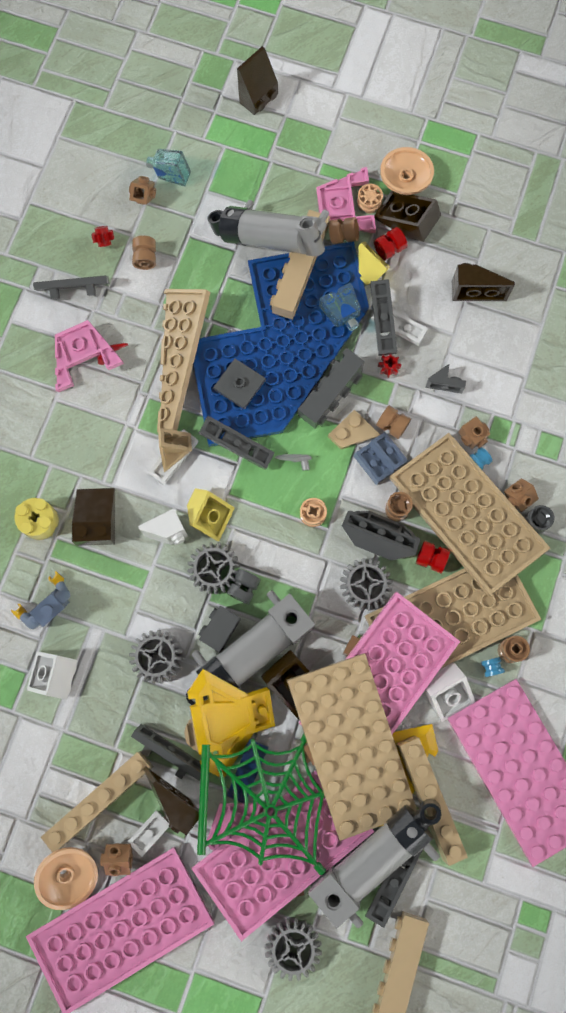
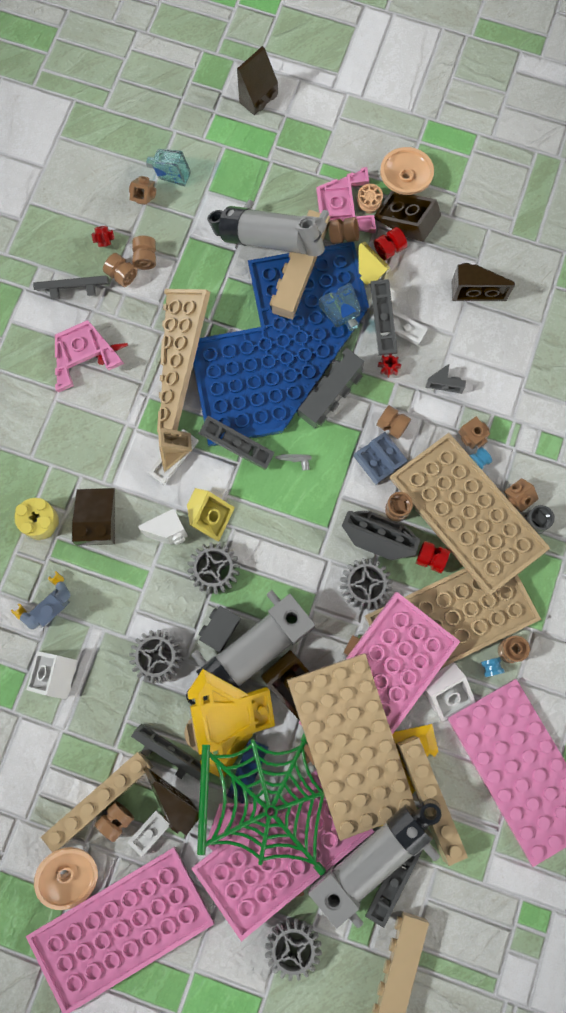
medium nougat brick [100,843,133,876] -> none
dark grey plate [213,359,266,410] -> none
dark grey wheel [227,569,261,605] -> none
light nougat wheel [300,498,327,527] -> none
tan wing [328,410,380,449] -> none
none -> medium nougat wheel [95,801,134,842]
none -> medium nougat wheel [103,253,138,287]

